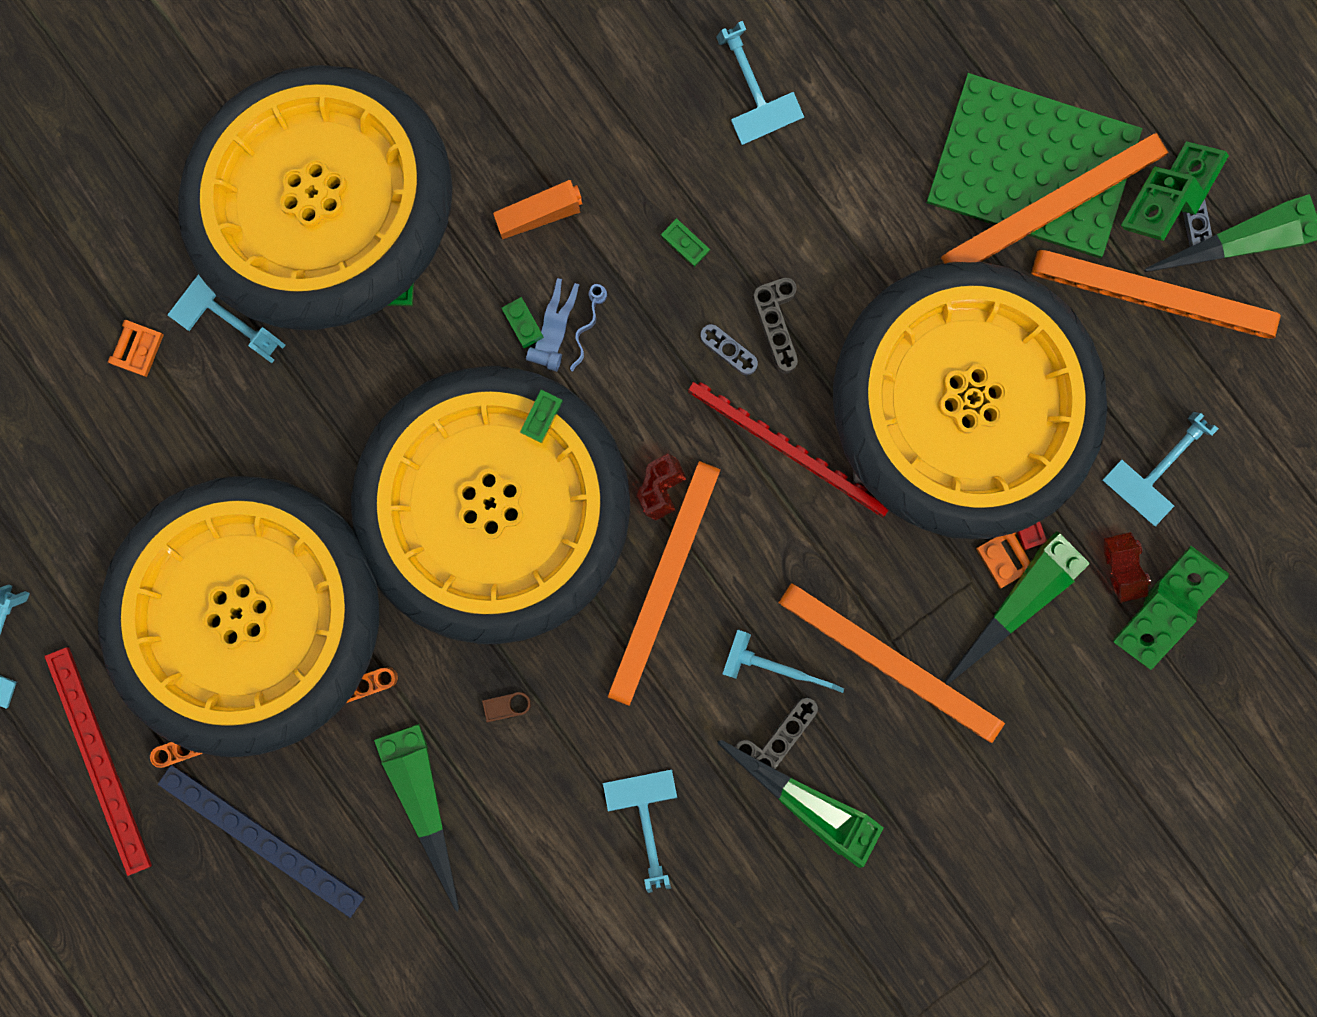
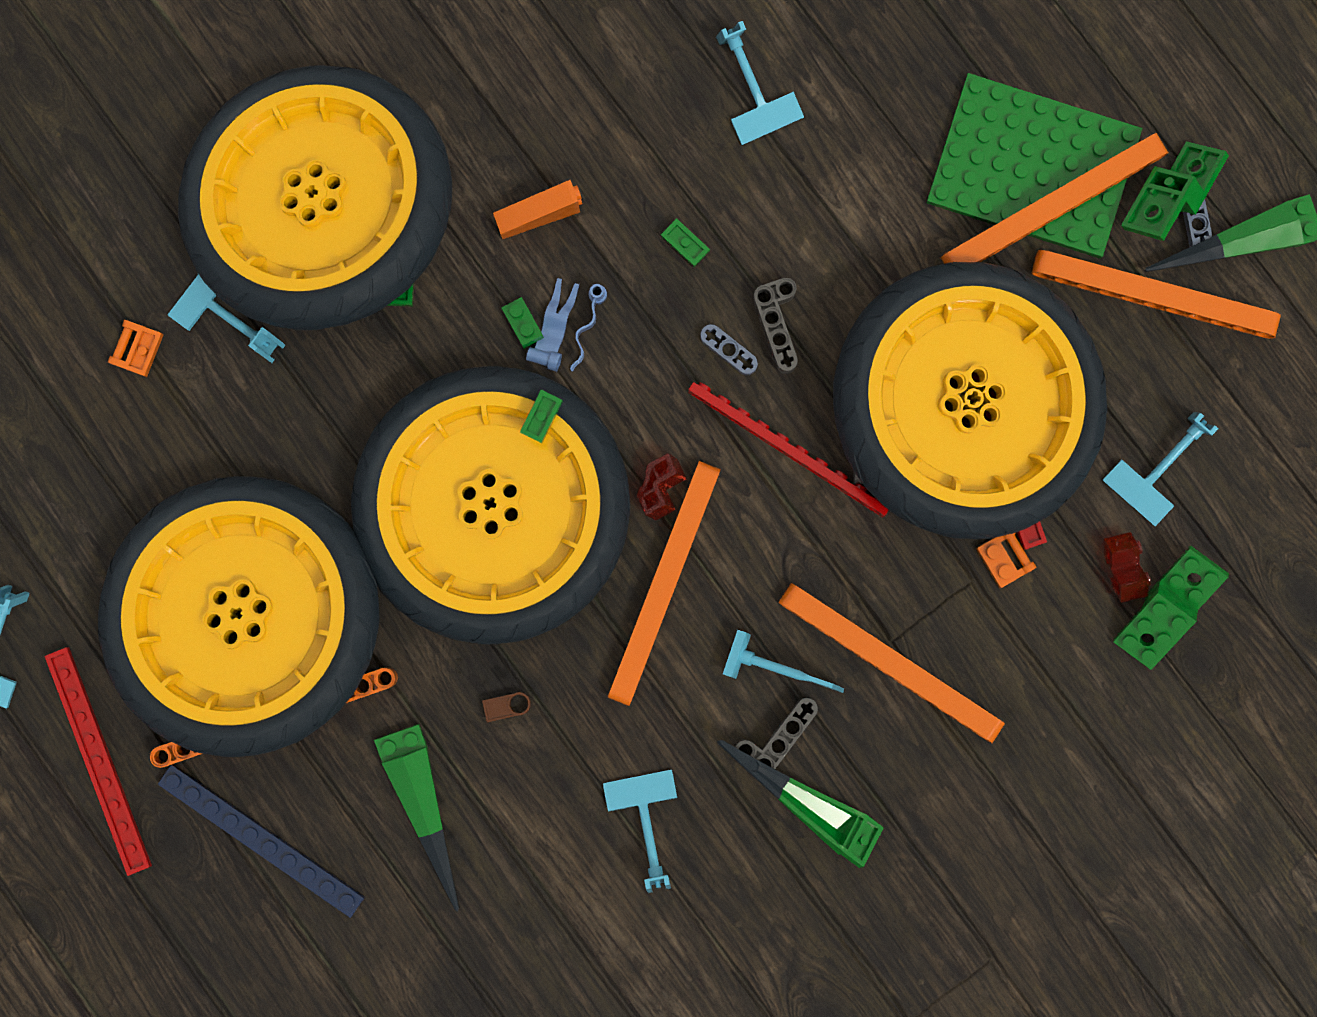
green plate [944,531,1090,685] -> none

